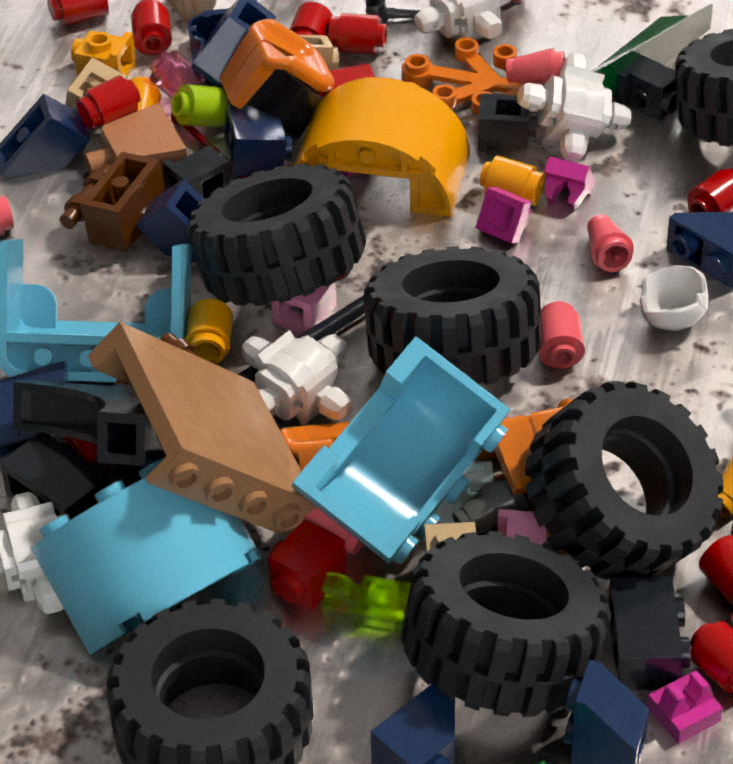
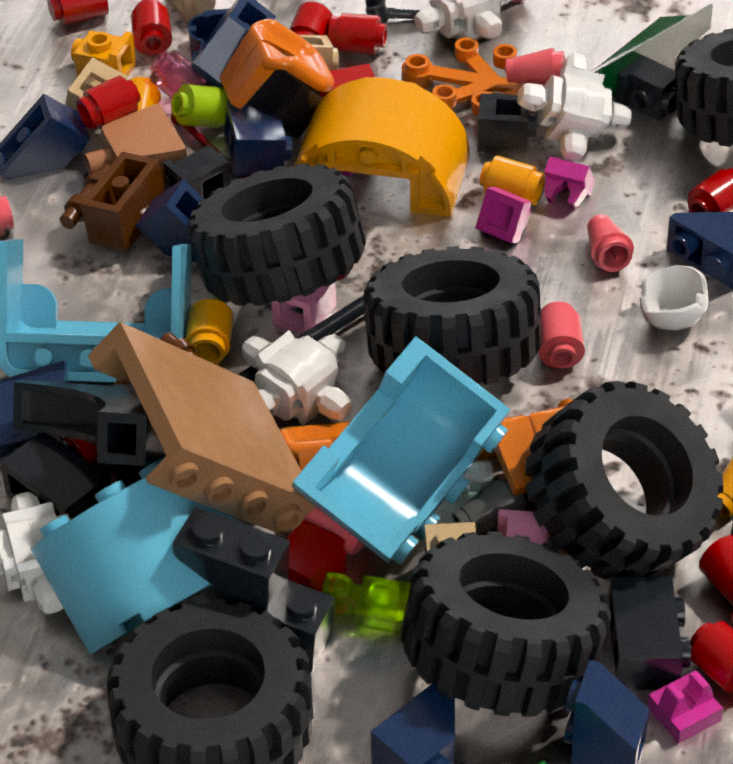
none -> black arch [172,506,335,672]

